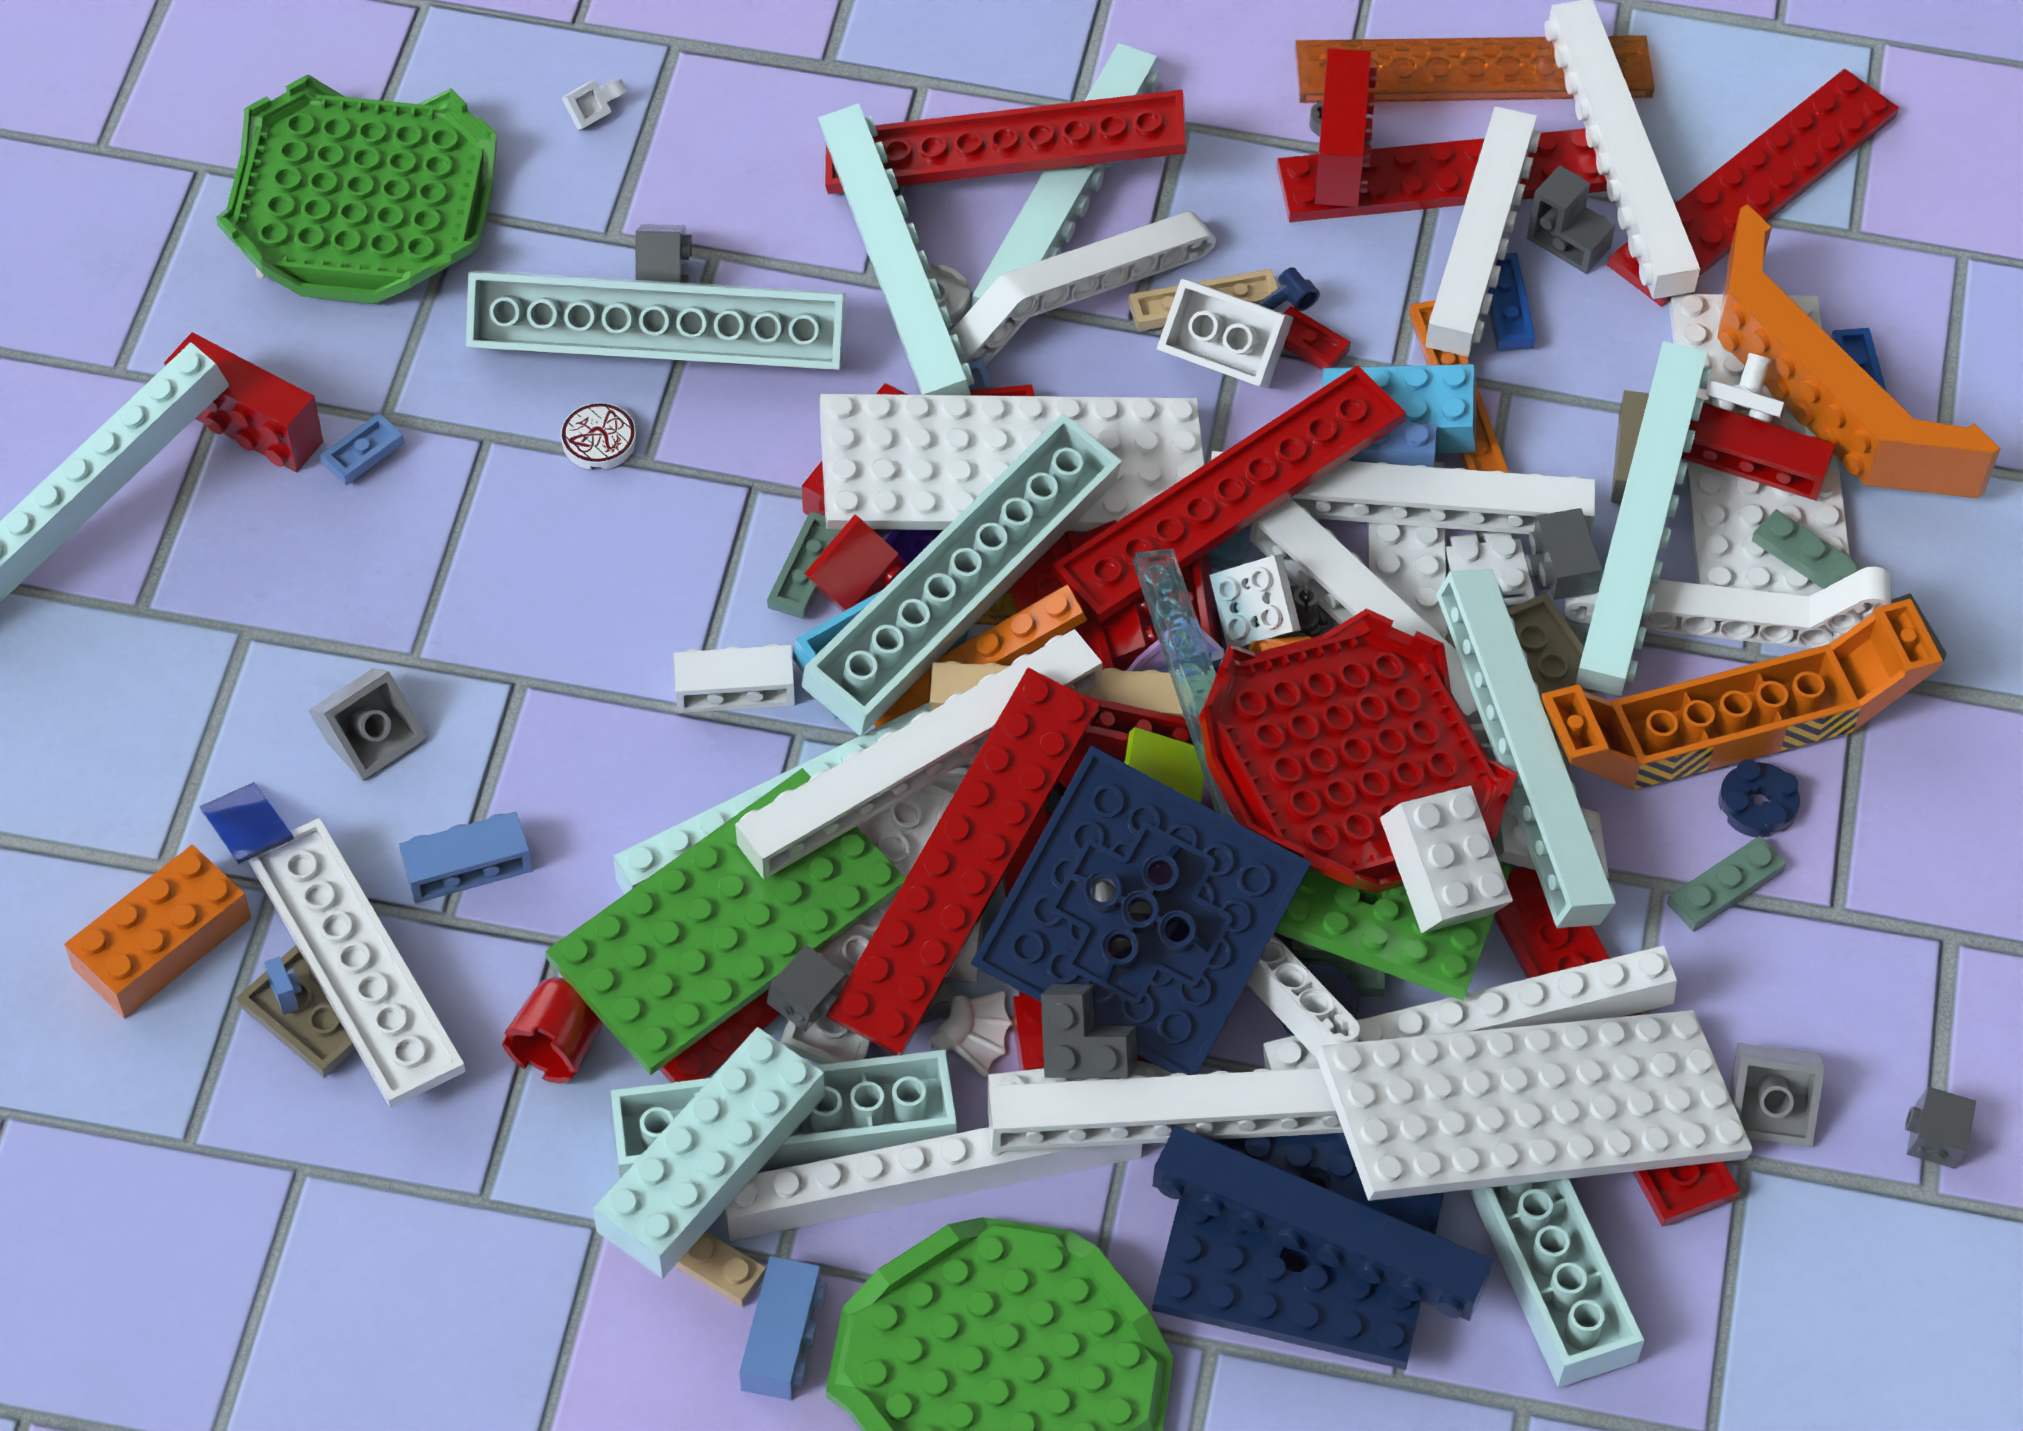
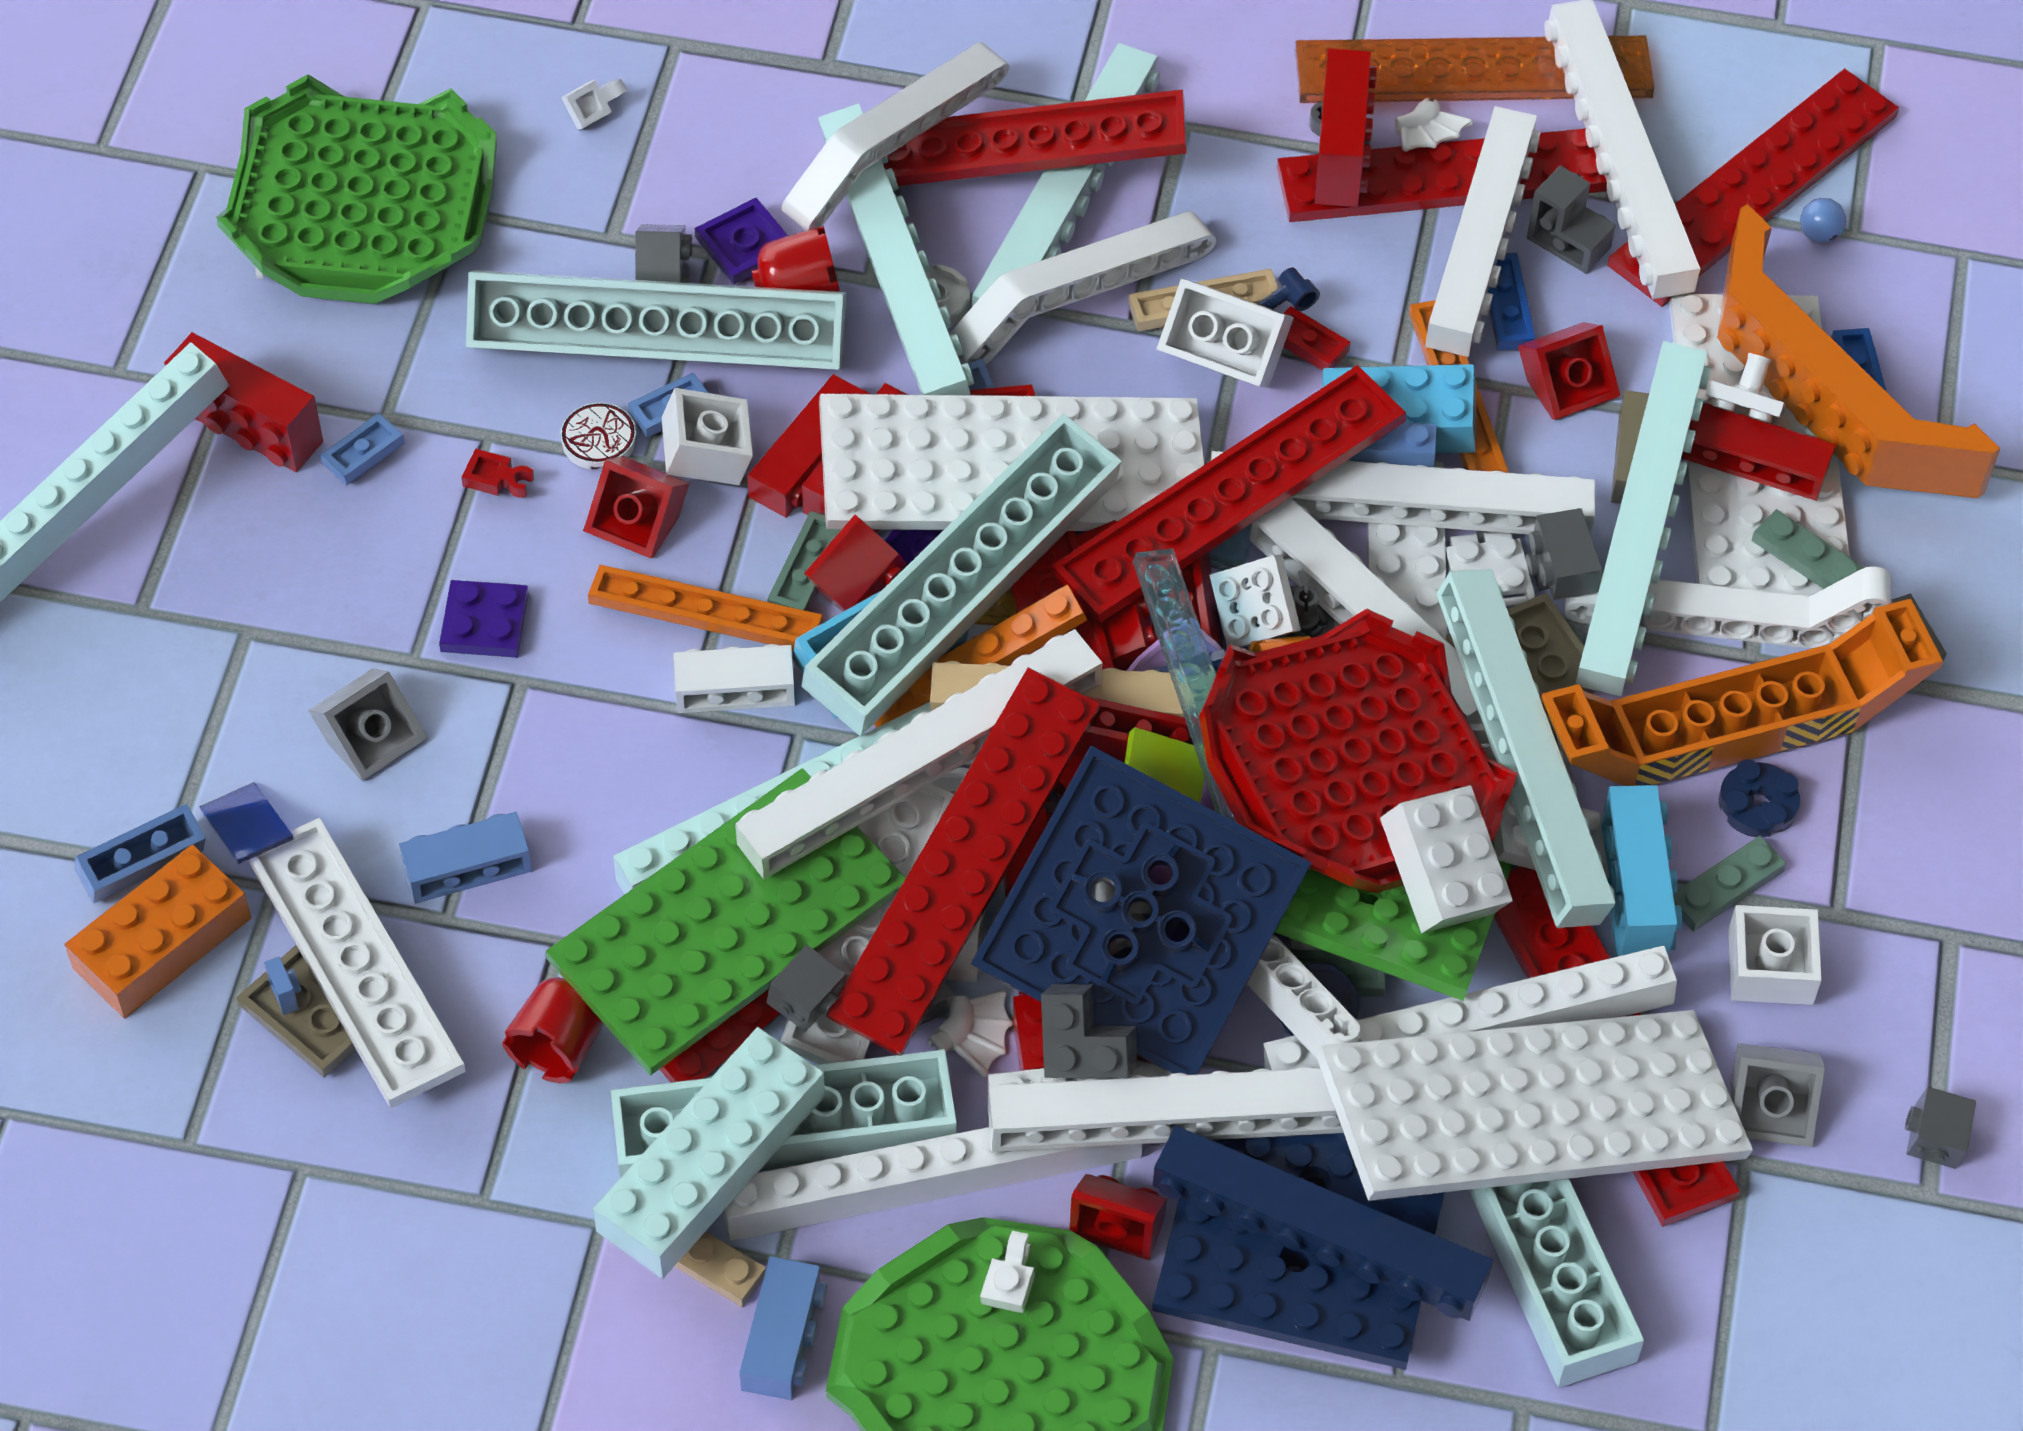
none -> medium blue brick [75,803,206,904]
none -> dark purple plate [439,580,529,658]
none -> red plate [461,448,534,498]
none -> red slope [583,456,690,559]
none -> orange plate [588,564,823,650]
none -> medium blue plate [628,372,708,438]
none -> white brick [661,388,753,486]
none -> dark purple plate [694,197,788,285]
none -> red brick [747,374,870,518]
none -> red cylinder [751,226,840,292]
none -> white beam [781,42,1009,231]
none -> white plate [980,1231,1035,1313]
none -> red slope [1069,1173,1167,1261]
none -> white arm [1395,98,1473,152]
none -> red slope [1518,322,1621,420]
none -> medium azure brick [1601,785,1682,957]
none -> white brick [1728,905,1822,1005]
none -> medium blue piece [1800,198,1846,243]

